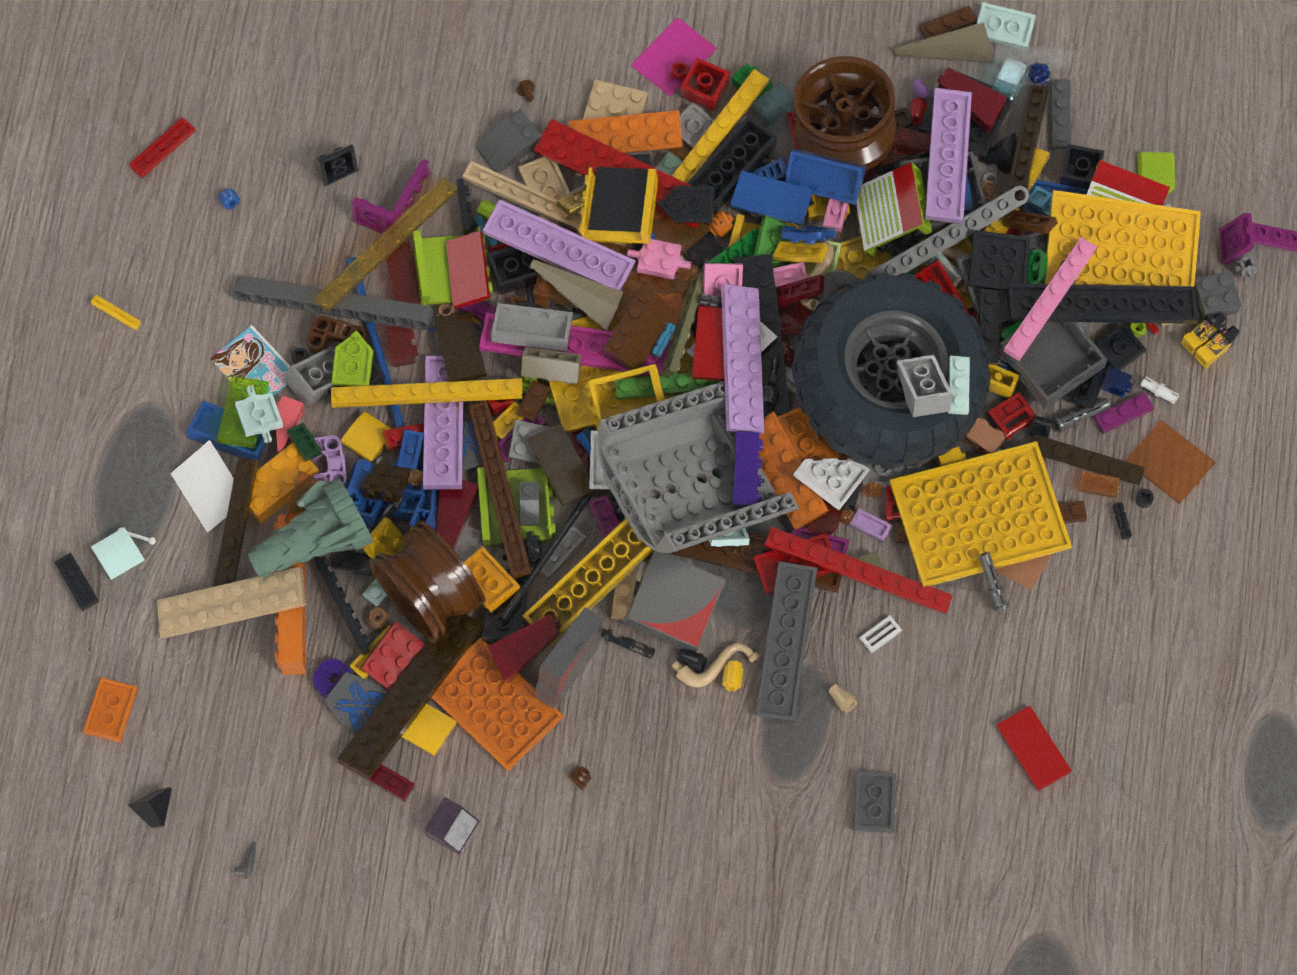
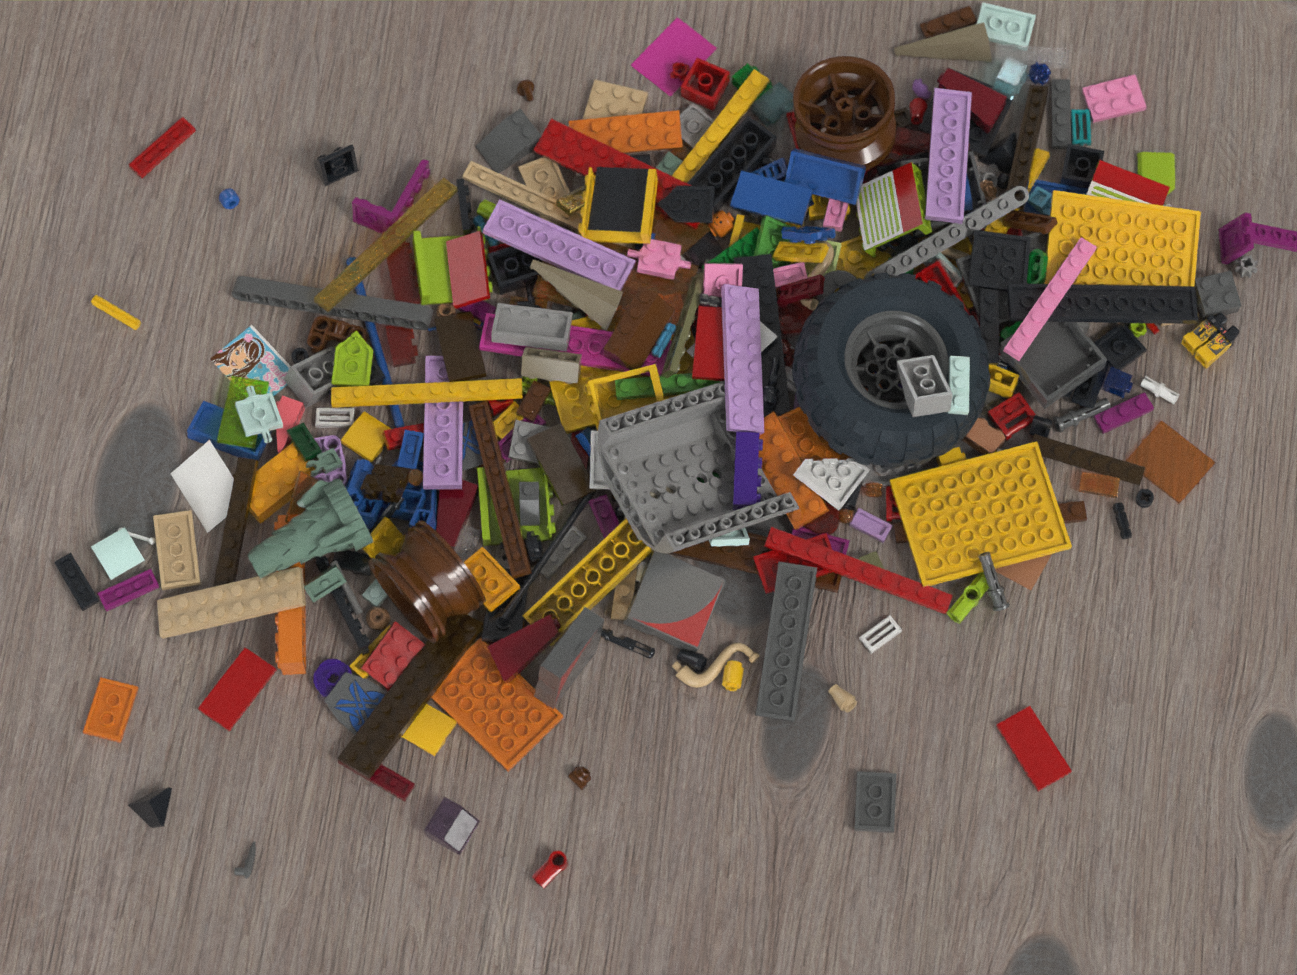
none -> magenta plate [98,569,160,612]
none -> tan plate [153,510,201,590]
none -> red tile [198,647,277,732]
none -> sand green plate [304,564,346,603]
none -> sand green plate [306,448,343,477]
none -> white tile [315,408,355,428]
none -> light grey bar [330,561,363,615]
none -> red piece [532,851,568,889]
none -> lime piece [947,572,989,624]
none -> black hinge [997,173,1009,189]
none -> teal tile [1071,109,1091,146]
none -> bright pink plate [1082,74,1147,123]

